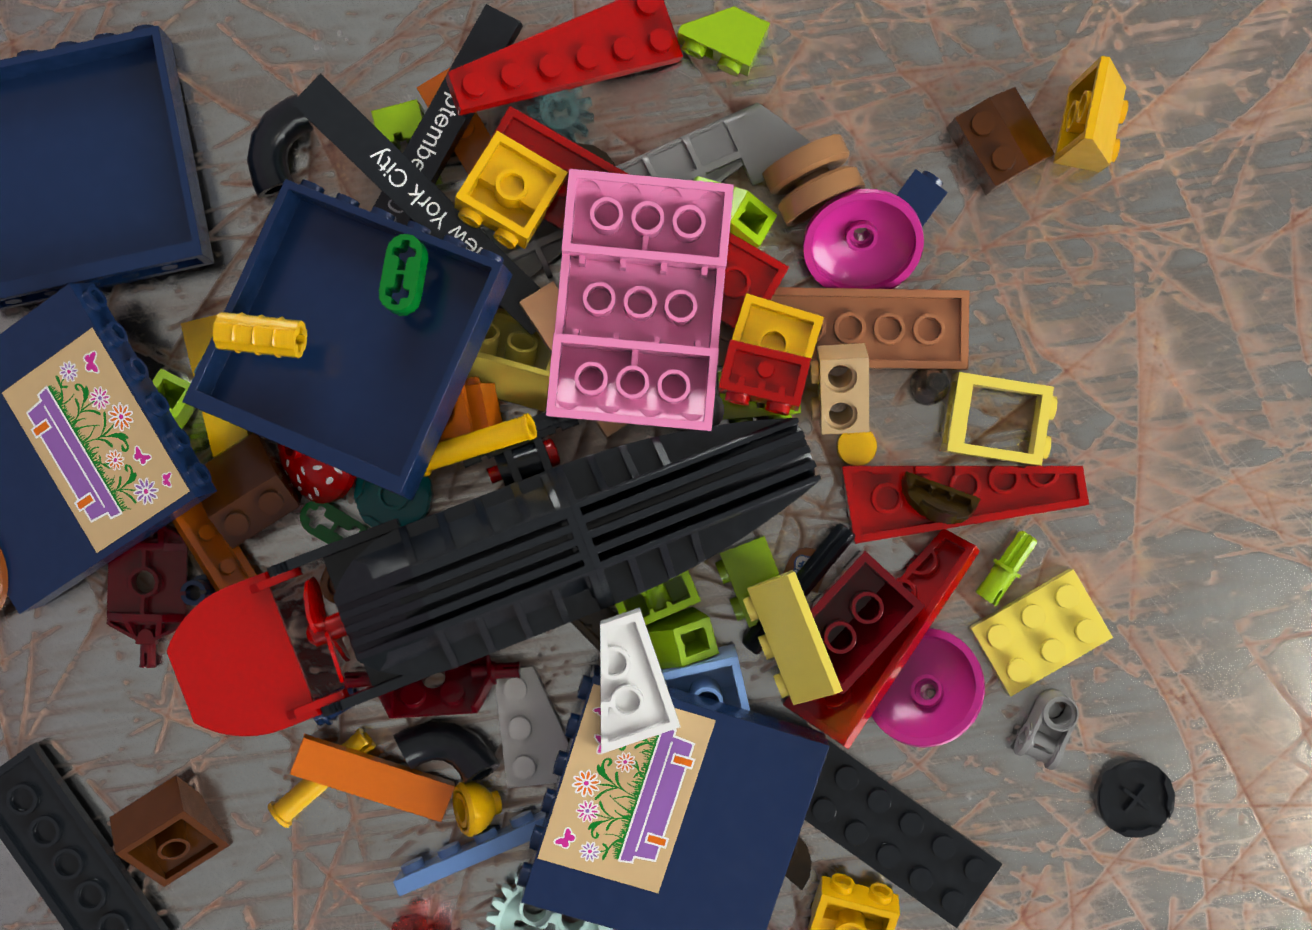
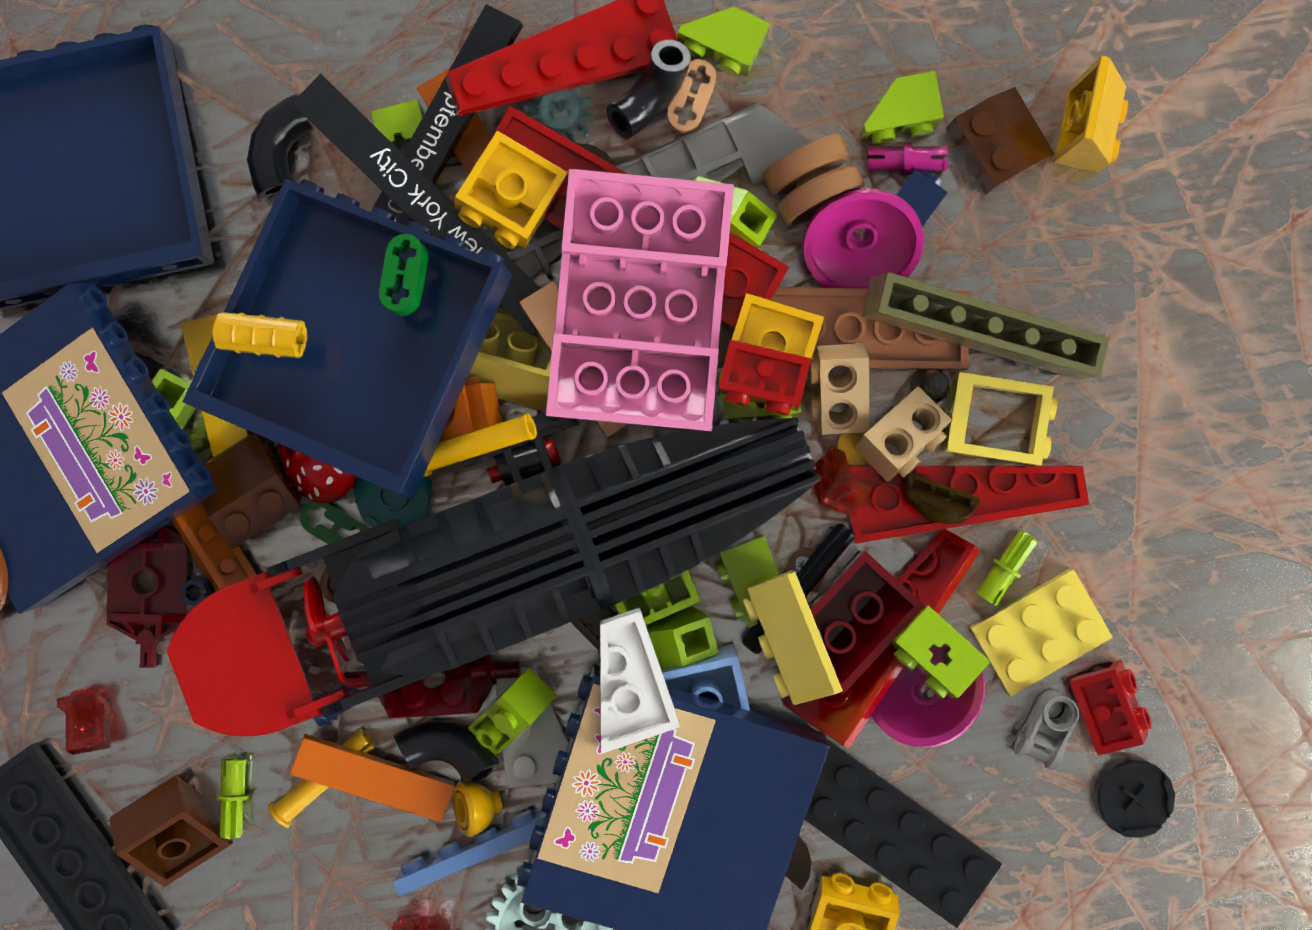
none -> clear red bracket [57,689,111,755]
none -> lime axle [216,758,249,839]
none -> lime slope [468,668,558,756]
none -> black cylinder [606,40,691,139]
none -> light nougat beam [667,59,717,135]
none -> clear red bracket [814,446,872,516]
none -> tan brick [854,386,952,482]
none -> lime slope [859,71,944,144]
none -> olive brick [861,272,1110,379]
none -> dark pink pin [867,142,948,174]
none -> lime brick [891,605,991,699]
none -> red bracket [1070,660,1152,756]

